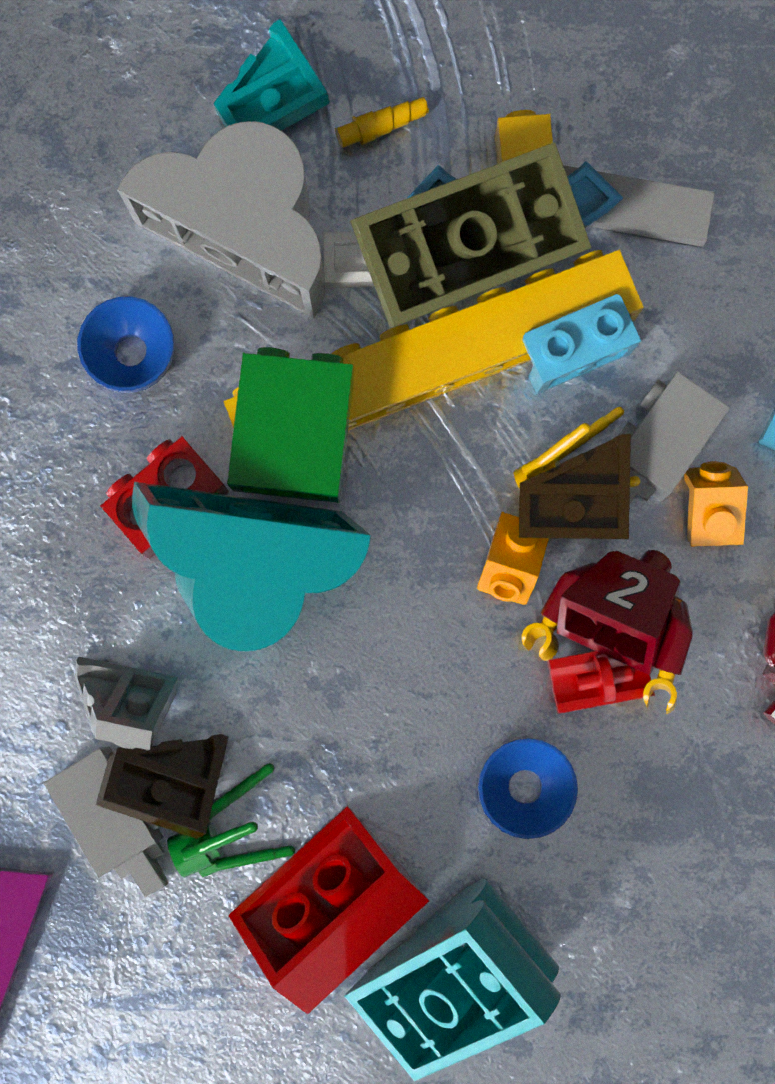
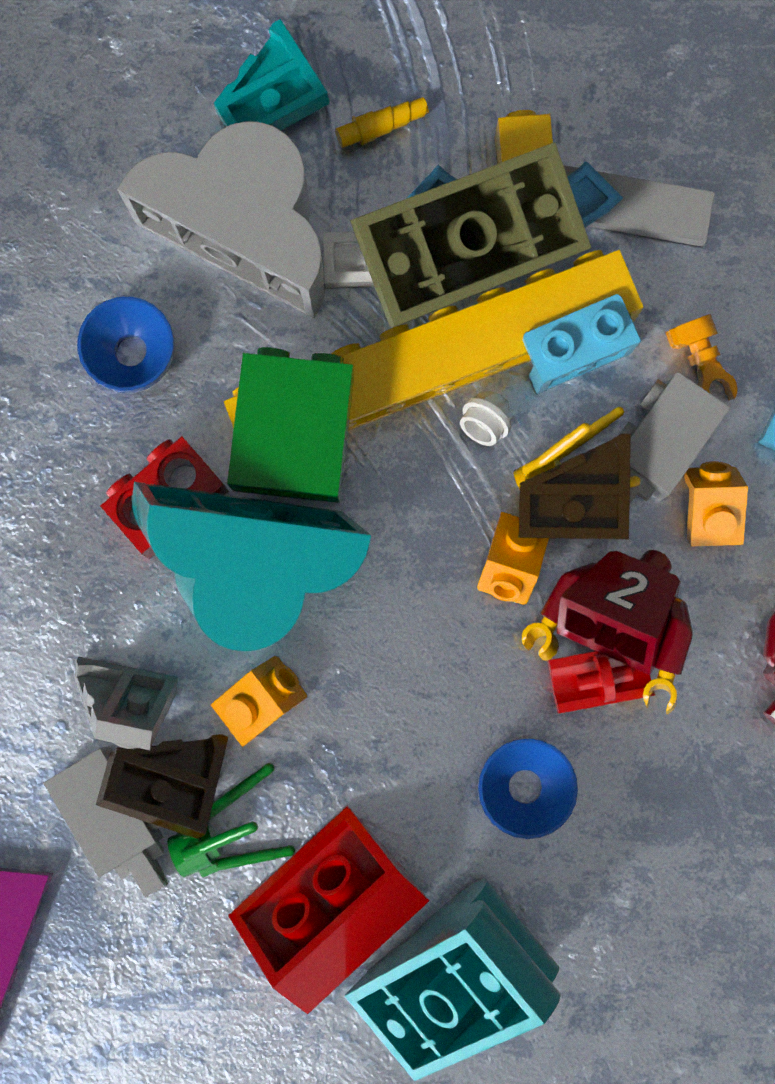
none -> light orange bracket [210,656,307,747]
none -> white plate [460,391,514,446]
none -> light orange piece [665,314,738,400]

